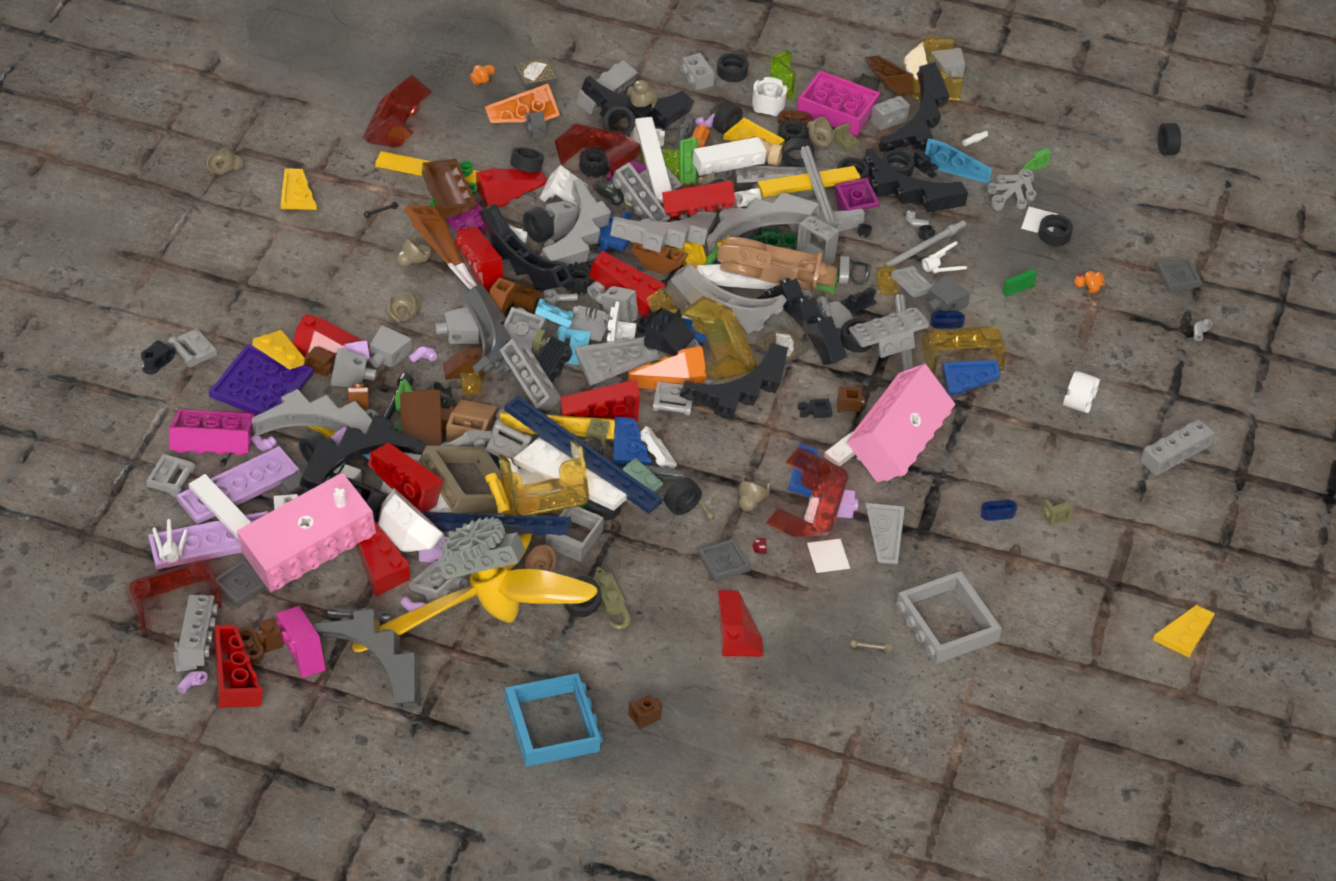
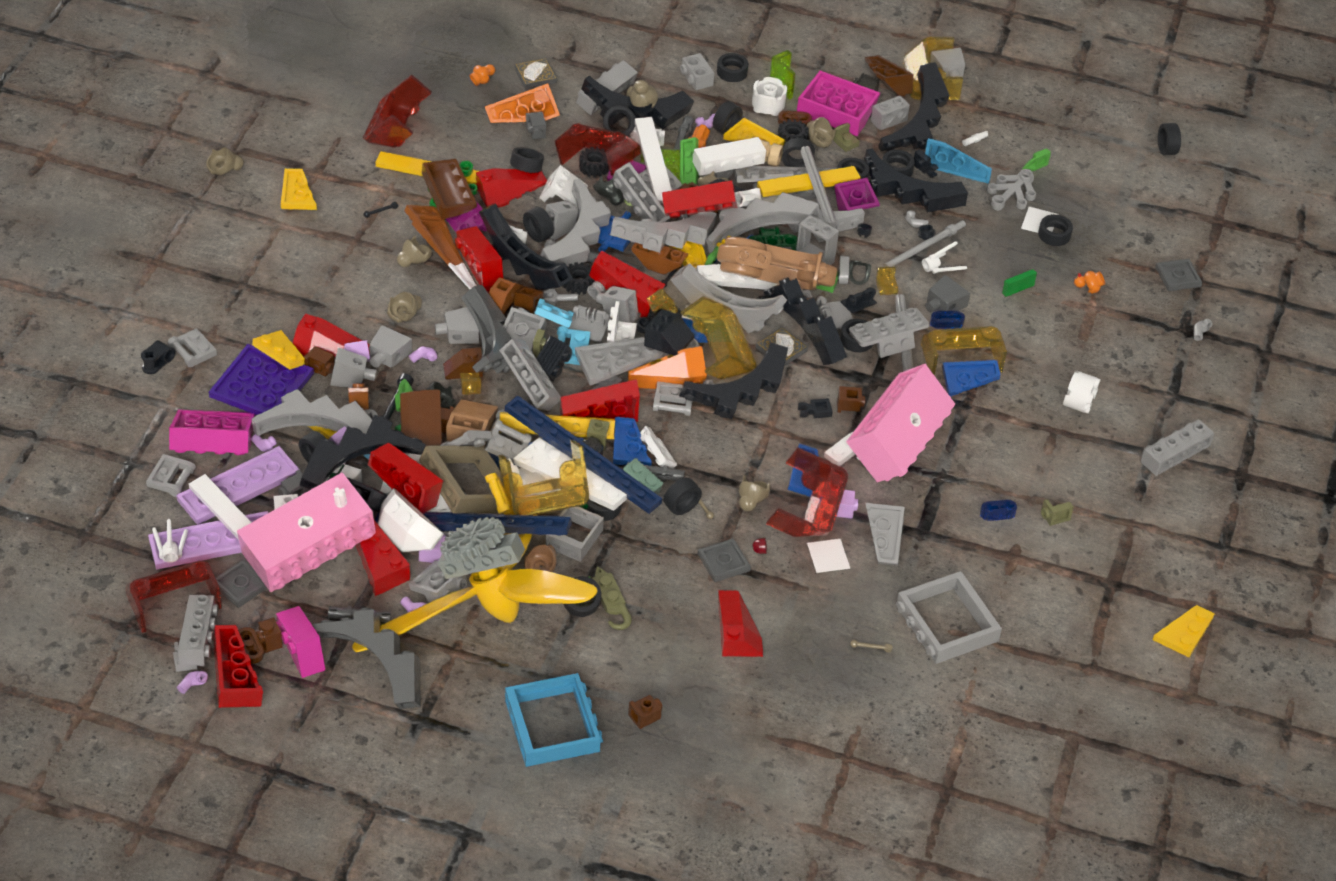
light grey plate [891,266,934,297] -> none

